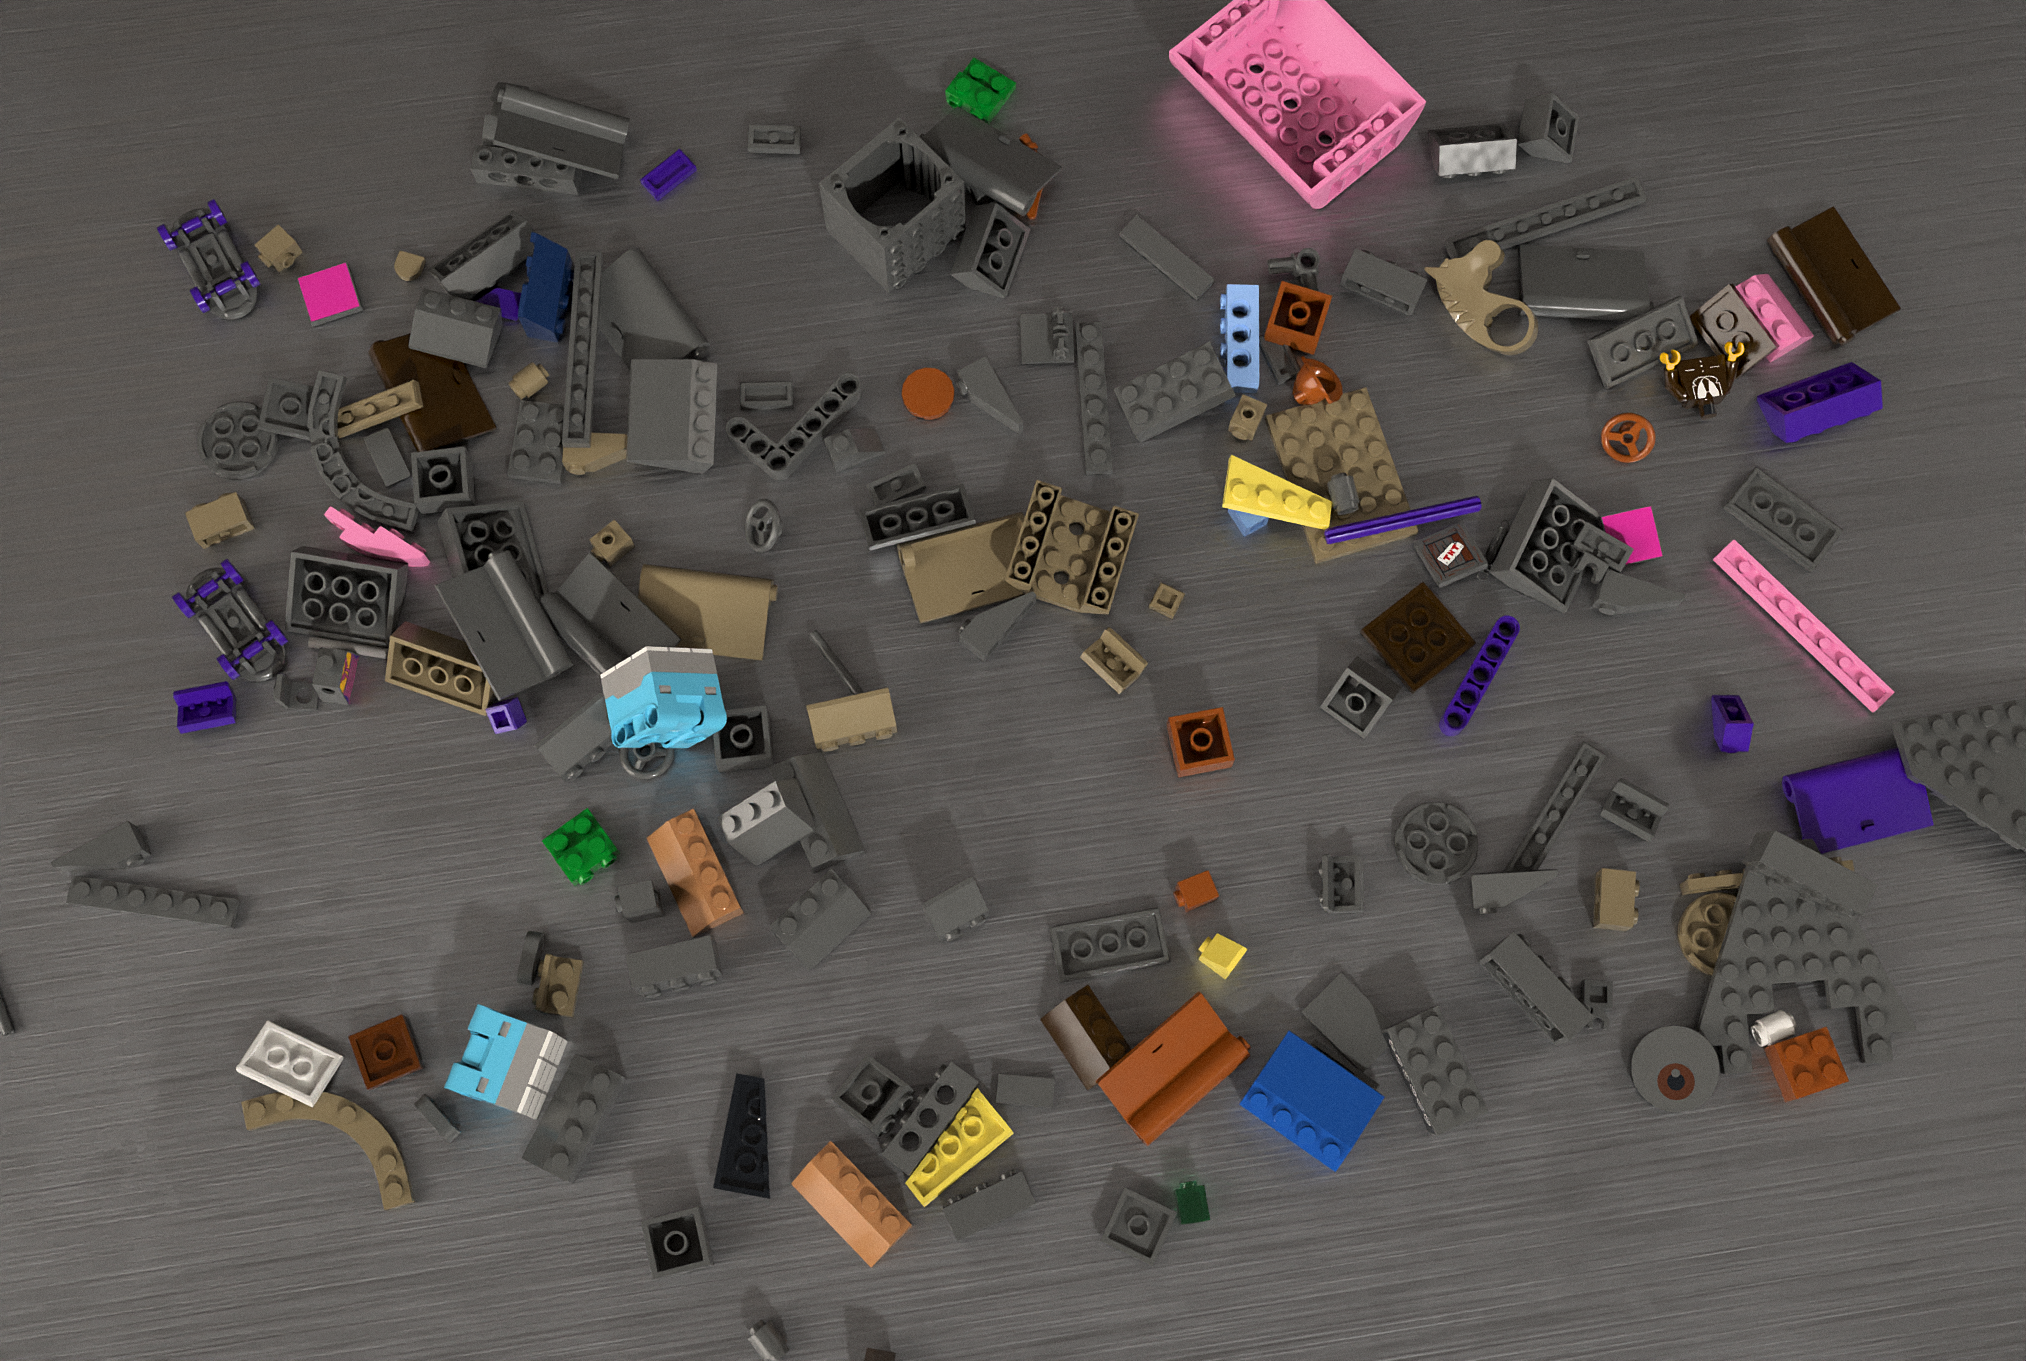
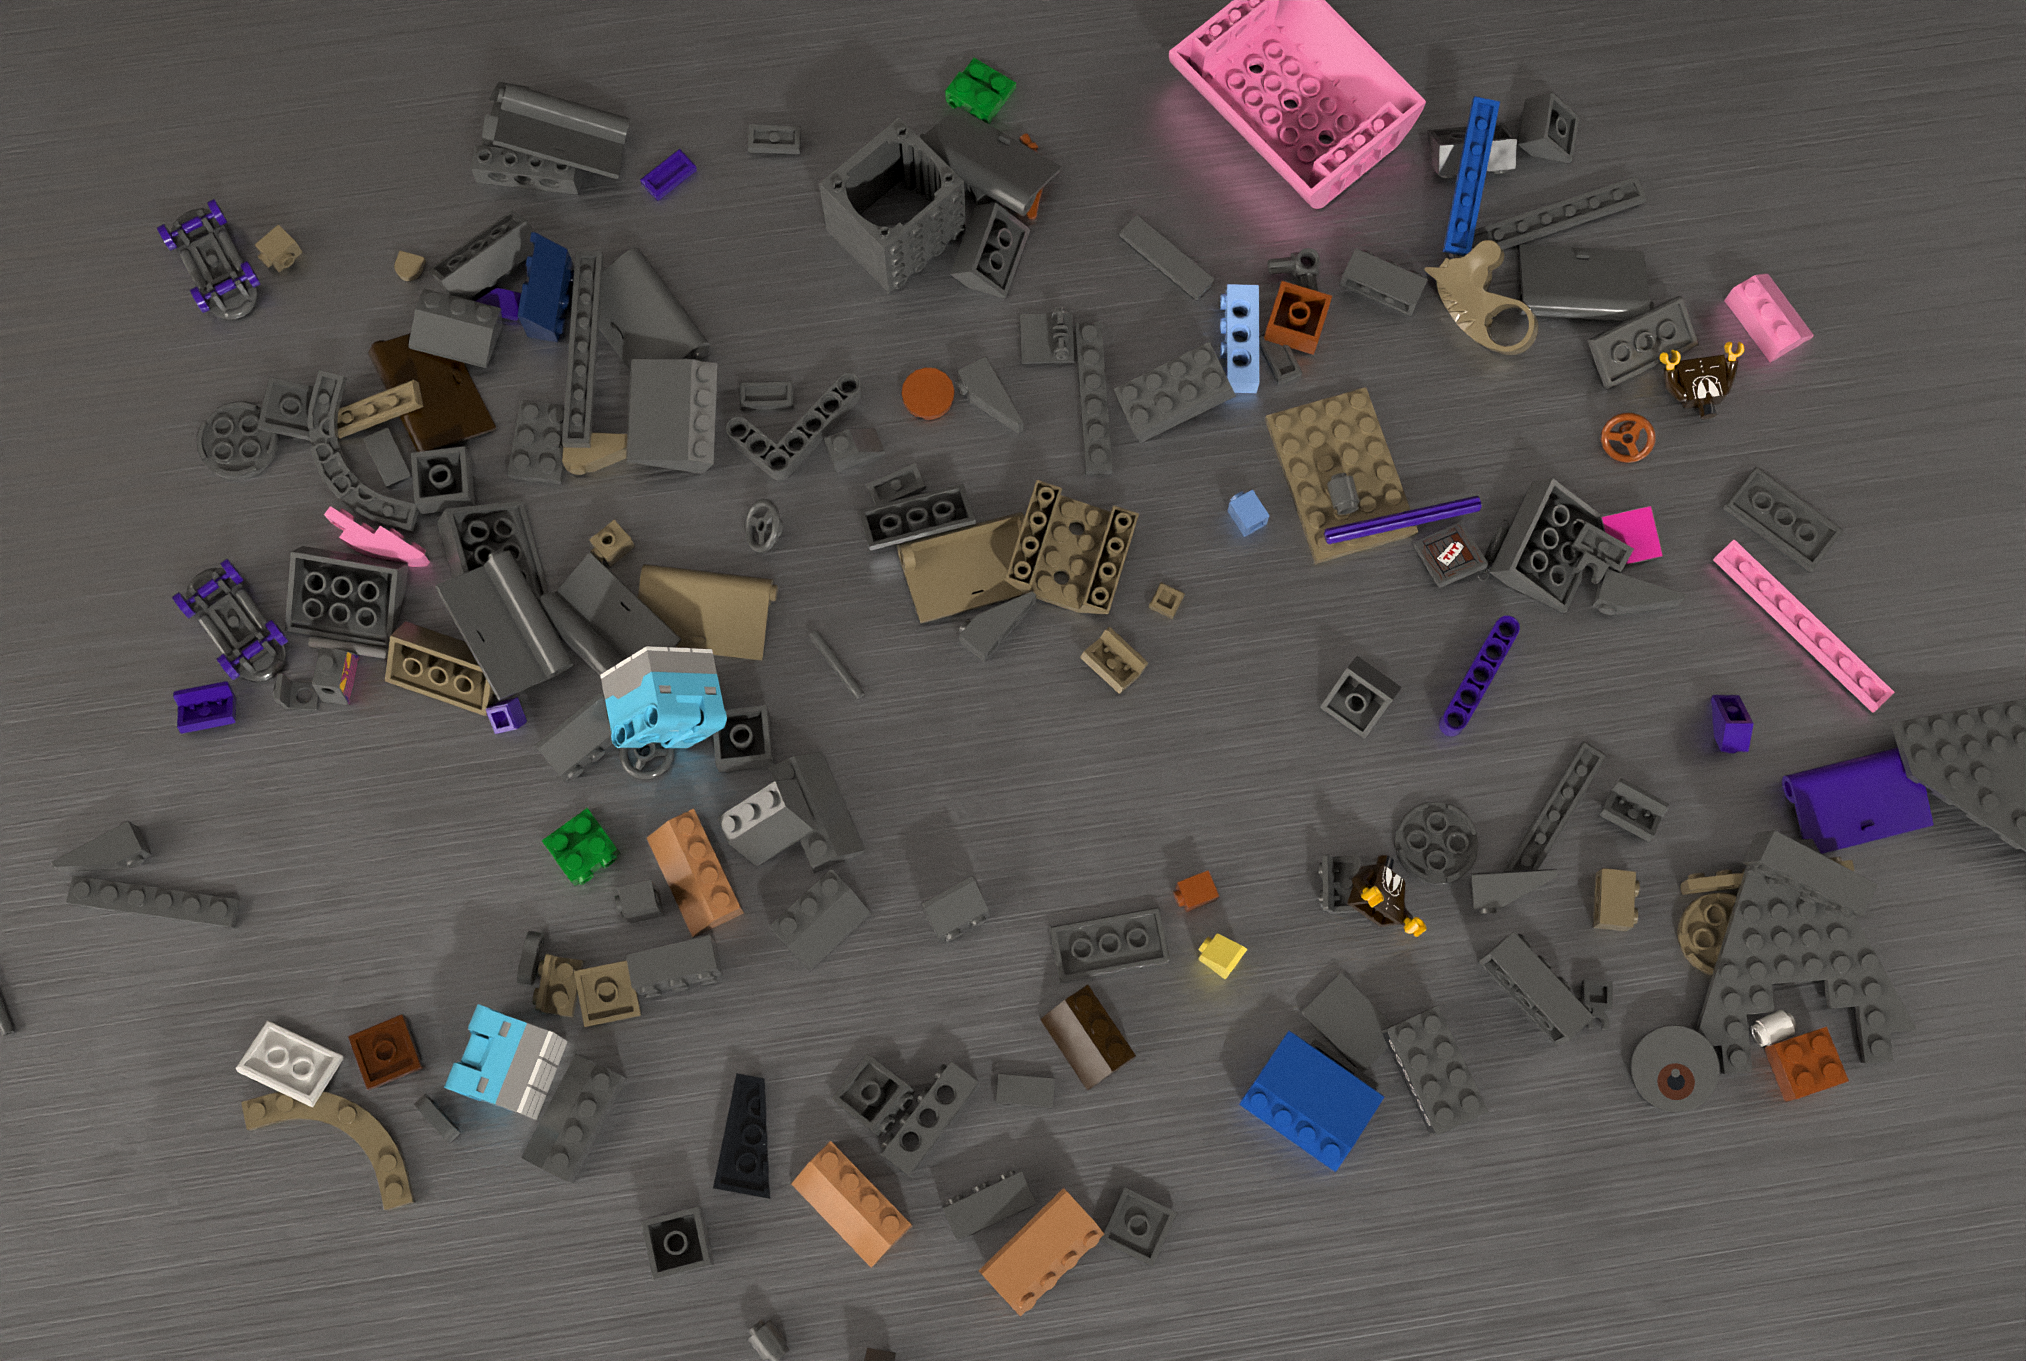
dark tan brick [185,492,255,549] -> none
dark pink tile [296,261,363,327] -> none
dark tan brick [508,362,549,400] -> none
dark tan slope [806,688,897,752] -> none
light yellow wing [905,1088,1014,1207] -> none
dark orange door [1096,991,1251,1147] -> none
dark orange brick [1166,707,1235,778] -> none
clear green brick [1174,1181,1210,1226] -> none
light yellow wing [1222,455,1332,530] -> none
dark tan brick [1228,394,1267,441] -> none
dark orange helmet [1293,356,1343,405] -> none
dark brown plate [1360,582,1476,694] -> none
plate [1689,284,1780,379] -> none
dark purple slope [1757,362,1883,443] -> none
dark brown door [1767,206,1901,346] -> none
none -> dark tan plate [574,960,642,1027]
none -> medium nougat slope [979,1188,1104,1317]
none -> dark brown torso [1347,855,1427,937]
none -> blue plate [1443,96,1500,256]

